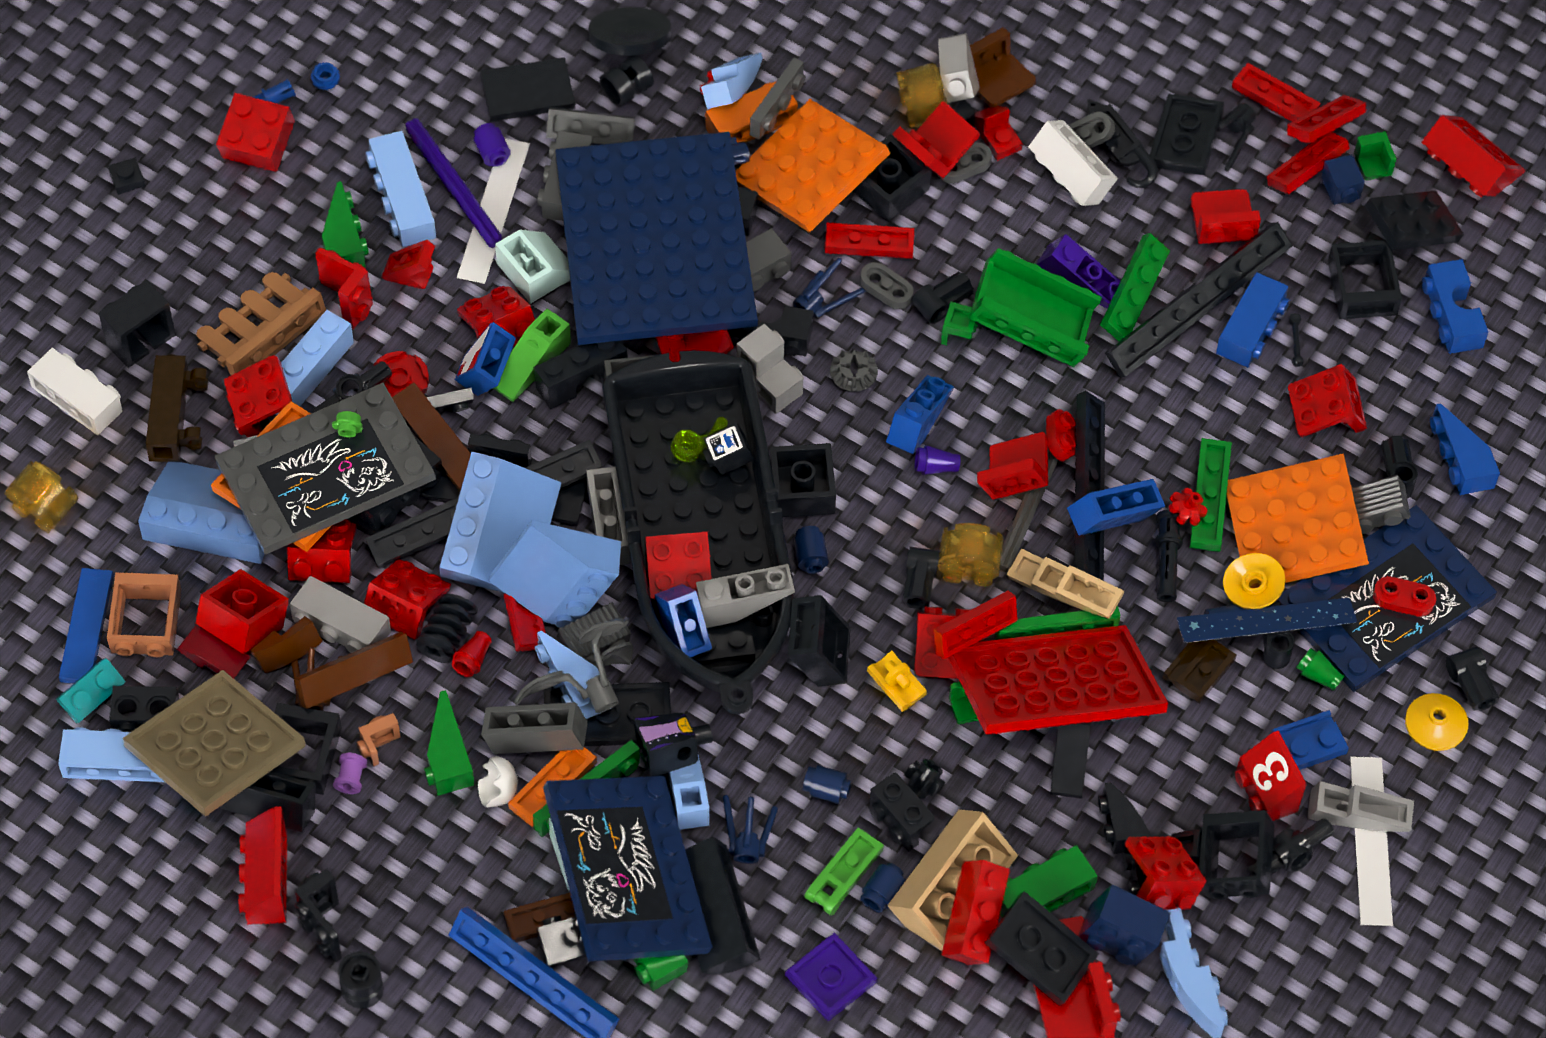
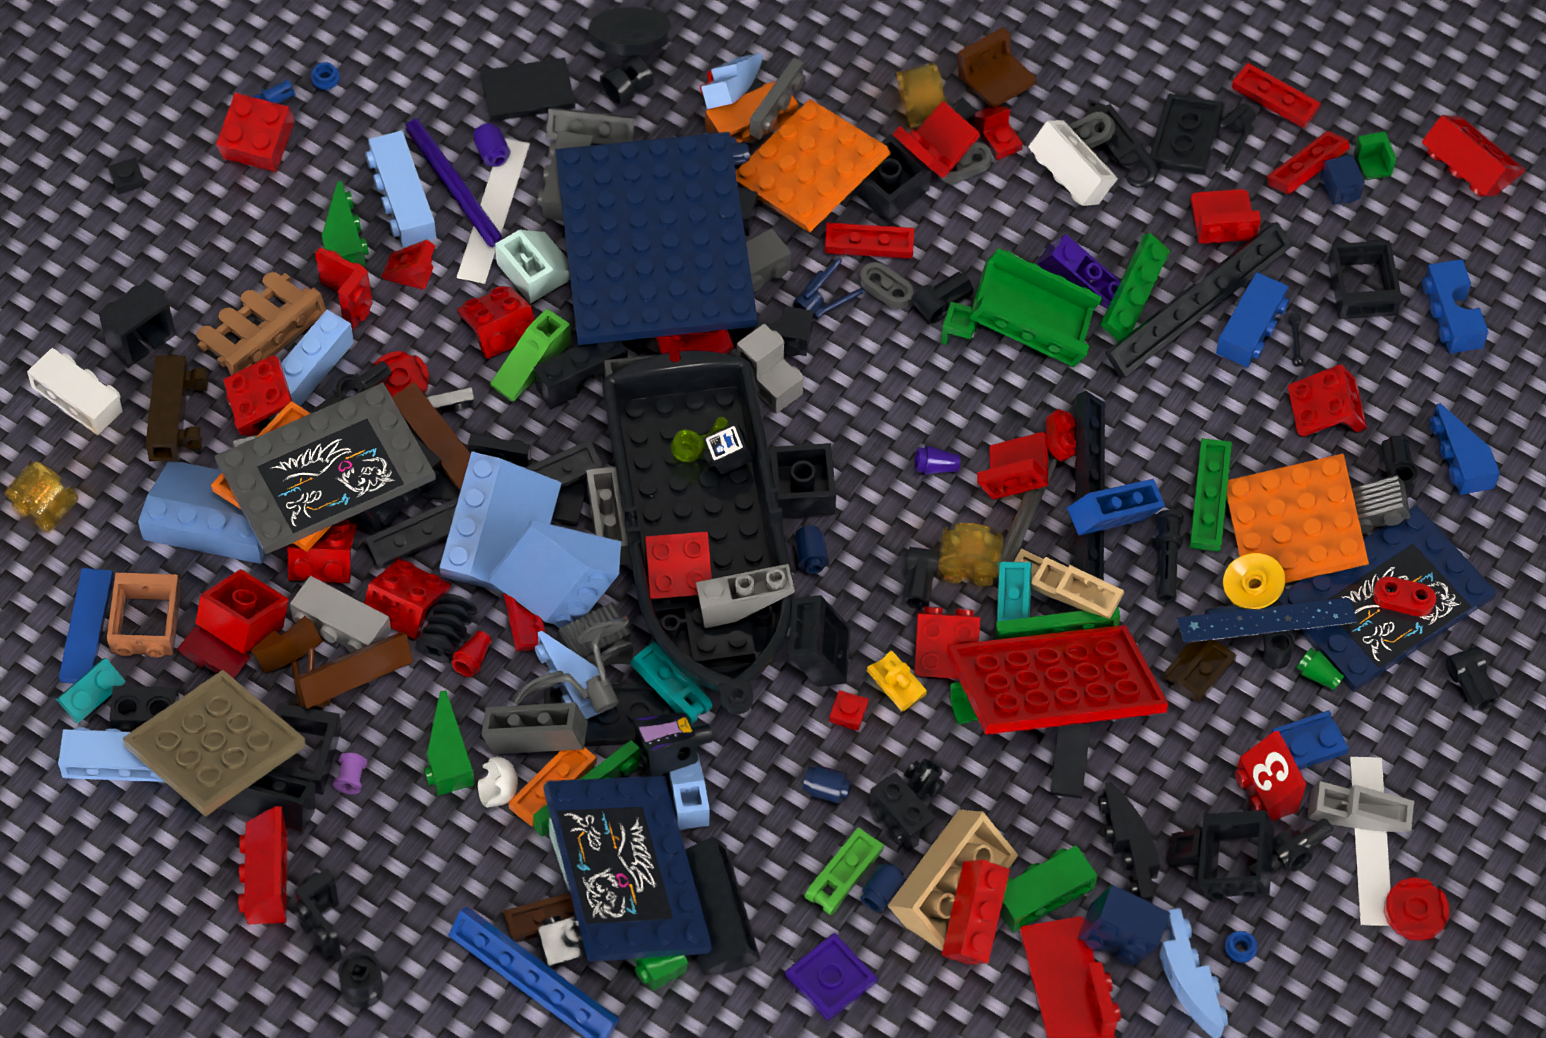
bright green plate [332,411,363,438] -> none
nougat bracket [356,713,401,767] -> none
blue slope [454,322,516,396] -> none
blue slope [654,584,712,657] -> none
dark blue plant [723,795,778,864] -> none
dark grey gear [830,348,878,392] -> none
blue slope [886,375,954,454] -> none
red plate [934,590,1018,660] -> none
light grey slope [938,33,980,103] -> none
black plate [985,891,1099,1006] -> none
red bracket [1125,836,1207,910] -> none
red plant [1169,488,1208,526] -> none
red plate [1287,95,1366,143] -> none
black plate [1364,190,1464,250] -> none
yellow dish [1405,693,1468,751] -> none
none -> teal plate [630,641,712,725]
none -> red plate [829,690,869,731]
none -> teal plate [997,562,1032,622]
none -> blue plate [1224,931,1258,963]
none -> red tile [1384,877,1450,941]

